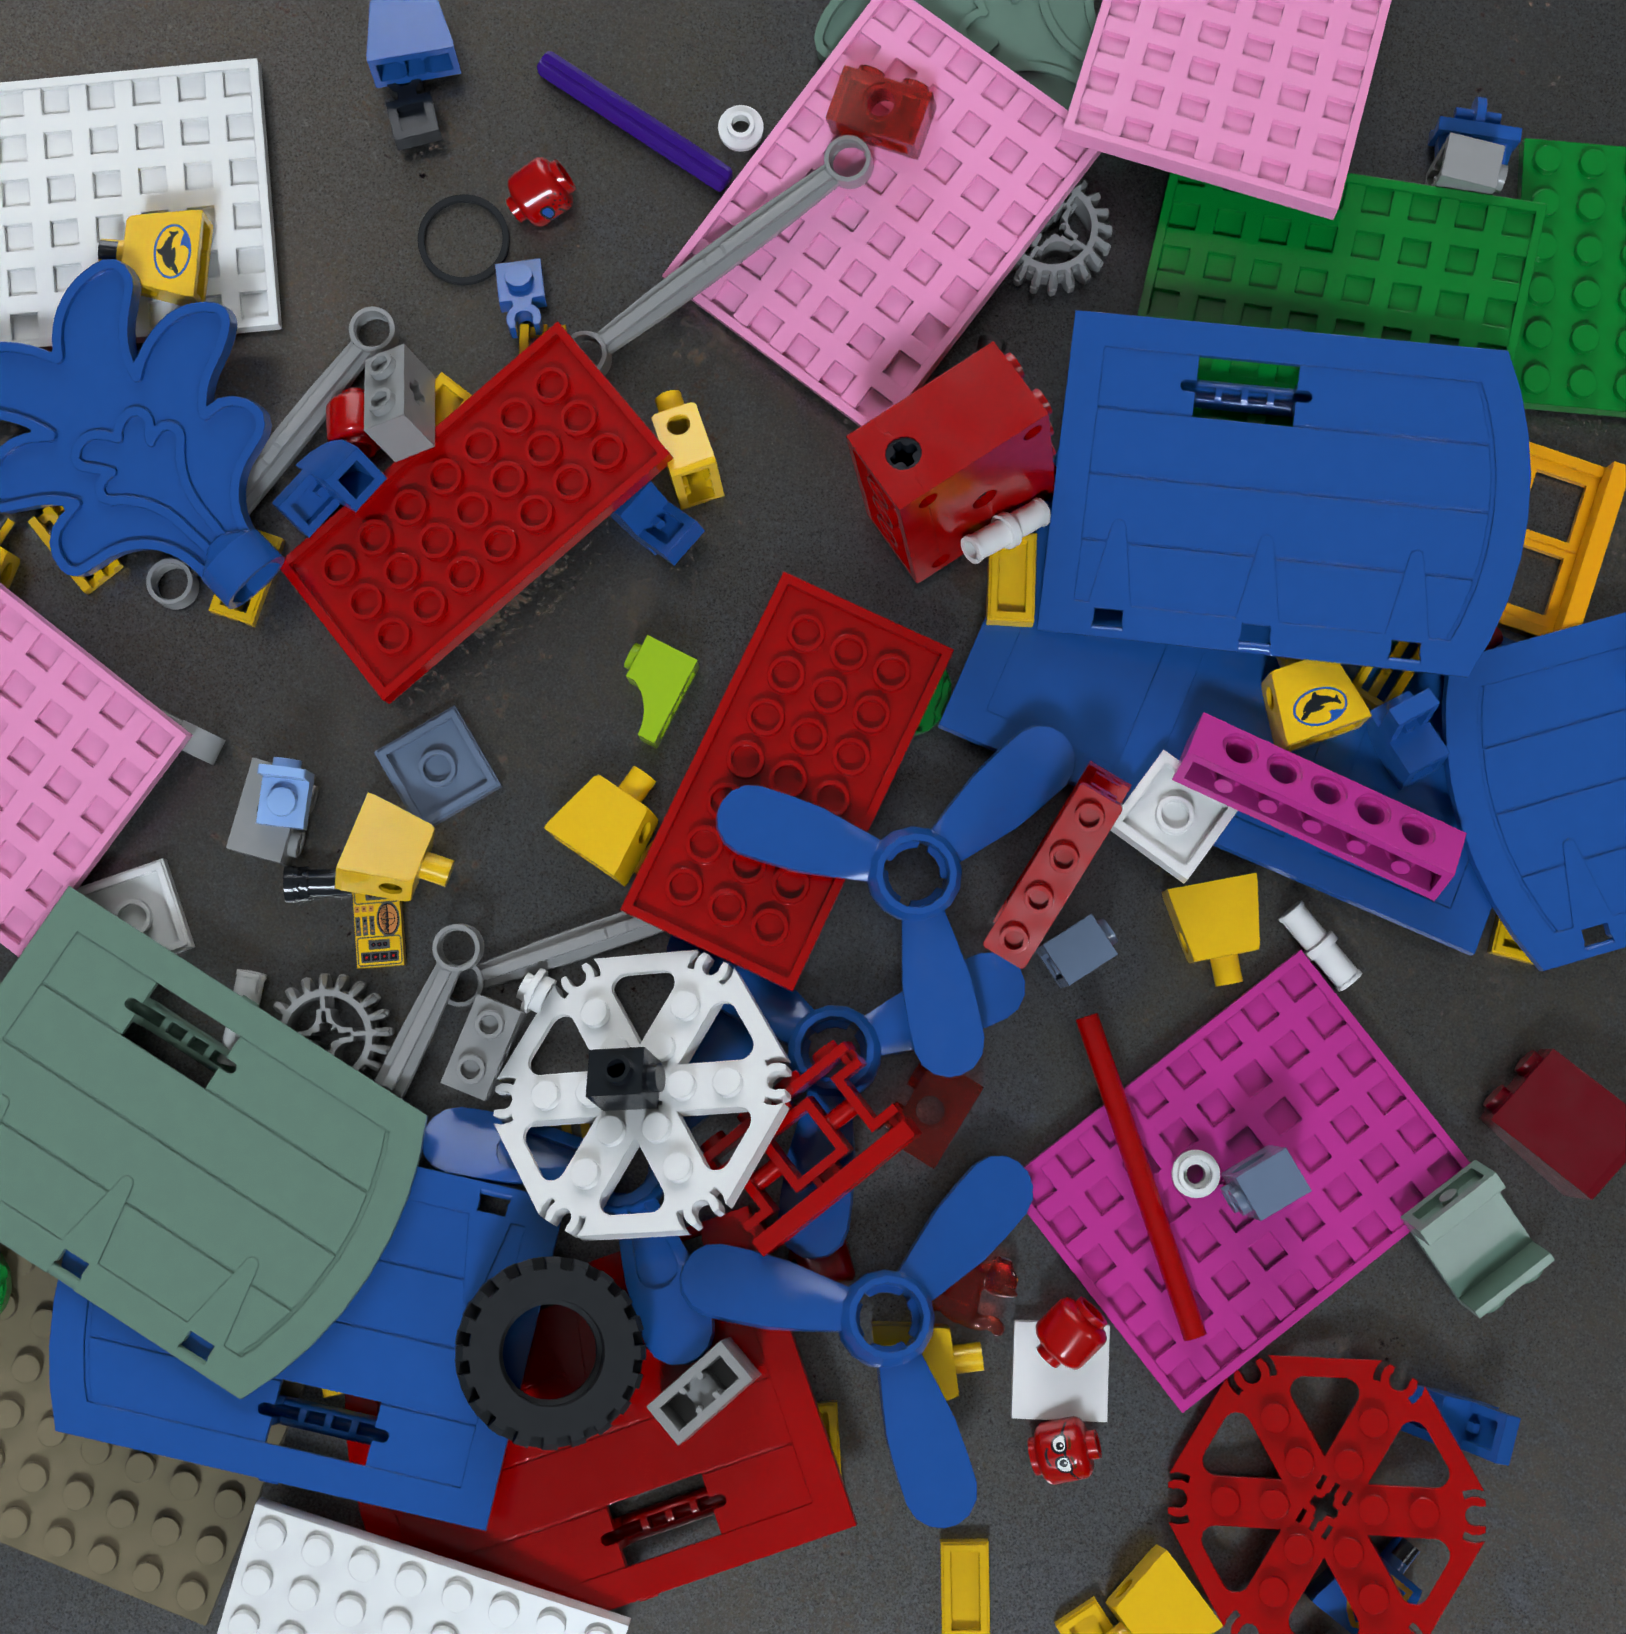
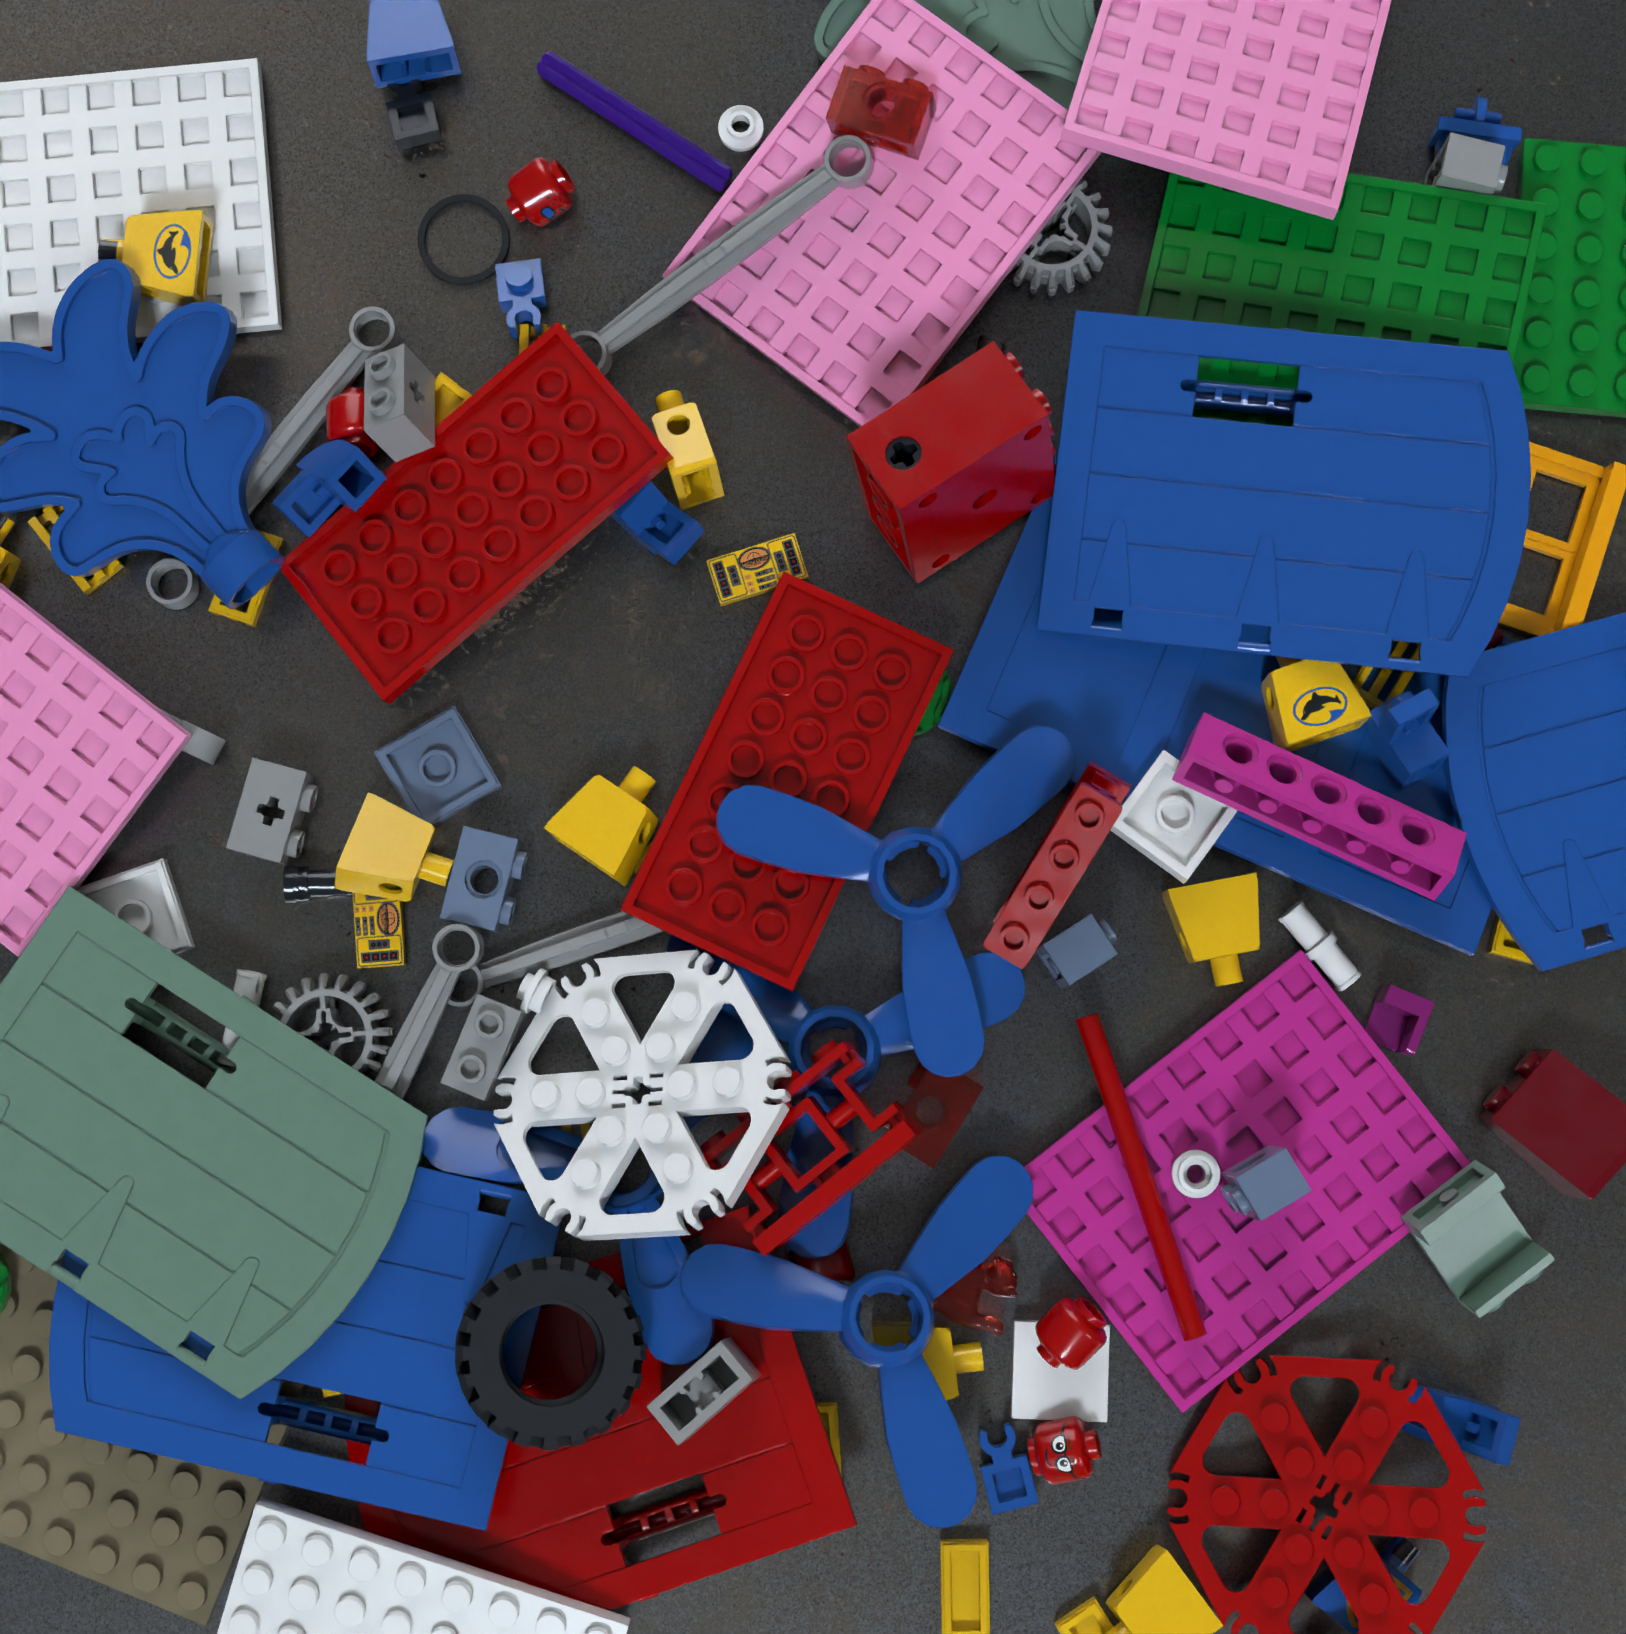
light blue bracket [256,757,315,830] -> none
black brick [585,1047,666,1111] -> none
lime arch [624,635,700,749] -> none
white pin [961,497,1051,564] -> none
yellow tile [986,533,1037,628] -> none
none -> sand blue brick [440,826,528,934]
none -> tile [706,533,809,607]
none -> blue plate [978,1422,1039,1515]
none -> magenta panel [1364,984,1435,1056]

